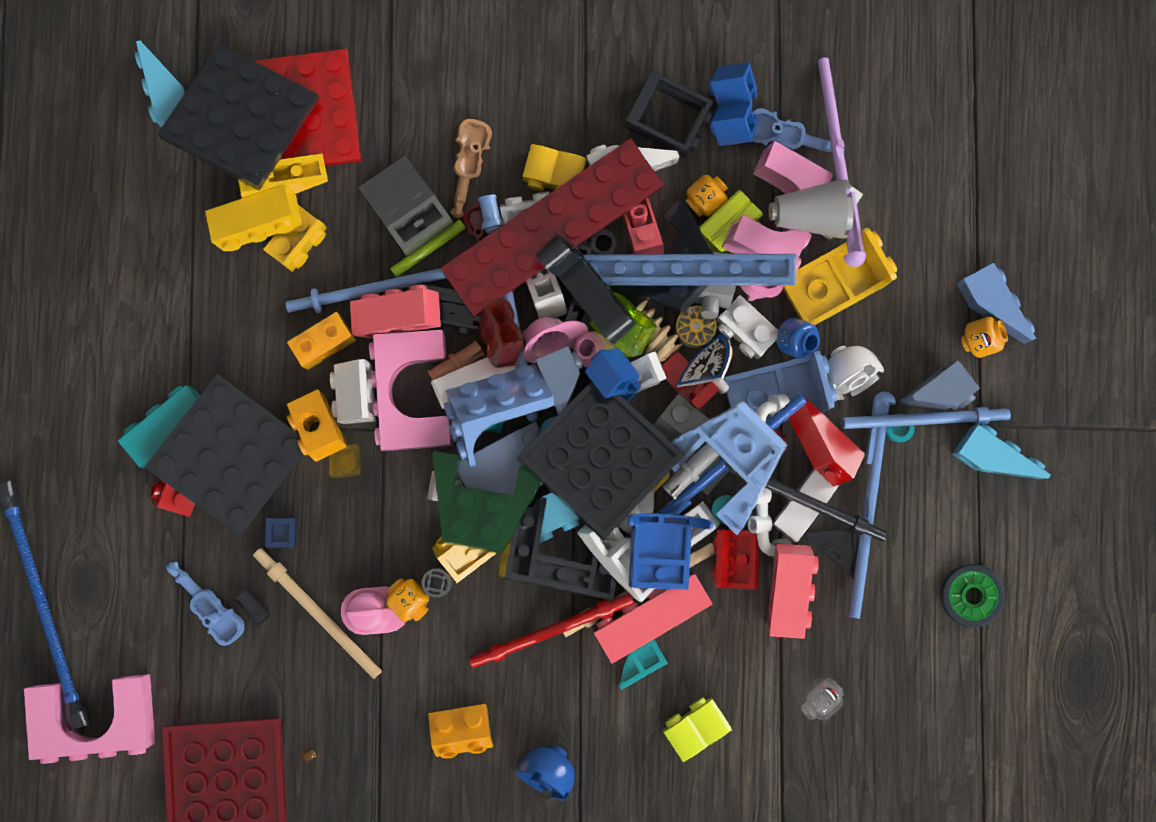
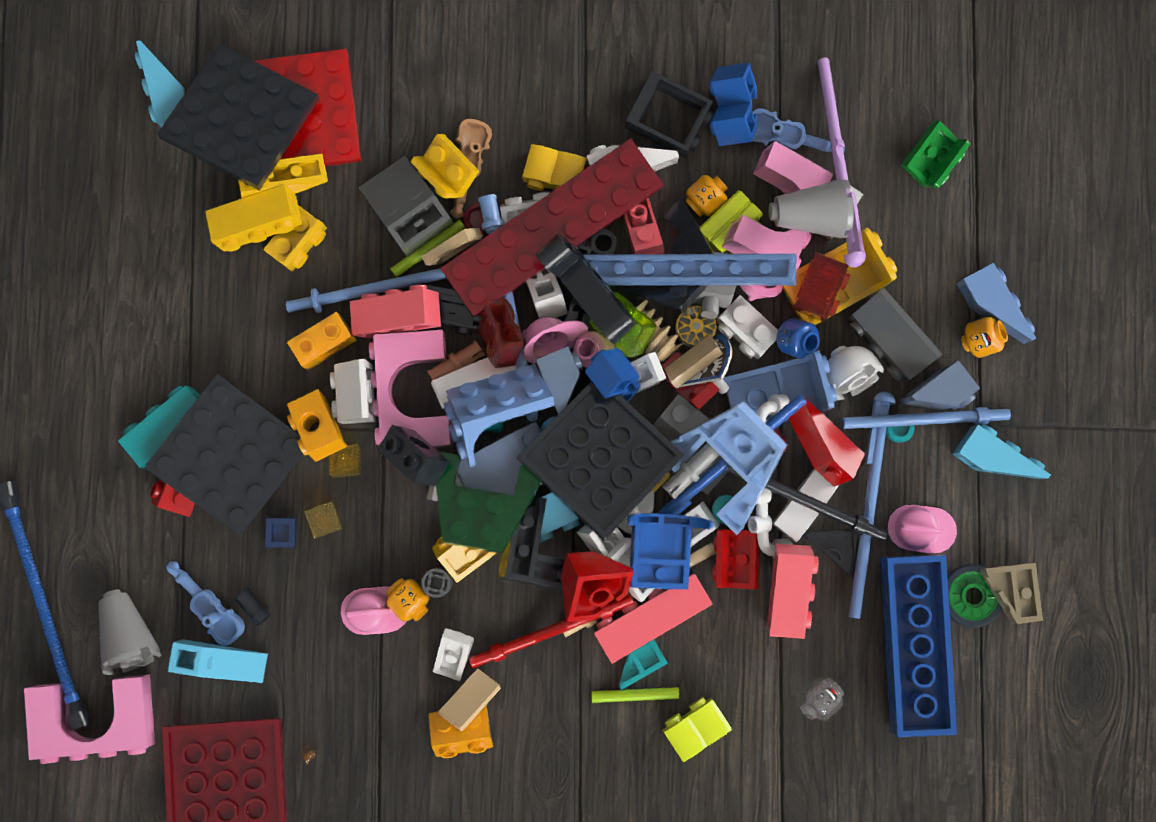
tan bar [253,548,382,679] -> none
blue cylinder [515,745,575,801] -> none
none -> light grey cone [98,590,161,675]
none -> medium azure slope [168,639,268,683]
none -> clear yellow plate [304,501,343,539]
none -> black brick [377,425,450,486]
none -> yellow bracket [411,134,479,199]
none -> tan tile [422,228,483,266]
none -> white slope [433,628,474,681]
none -> tan tile [439,669,500,732]
none -> red slope [561,551,634,622]
none -> lime bar [592,687,679,703]
none -> tan tile [664,335,723,389]
none -> clear red brick [792,252,850,322]
none -> dark grey slope [847,288,943,383]
none -> blue brick [880,555,957,737]
none -> bright pink piece [888,505,957,553]
none -> green bracket [901,121,970,188]
none -> dark tan wing [980,563,1043,624]

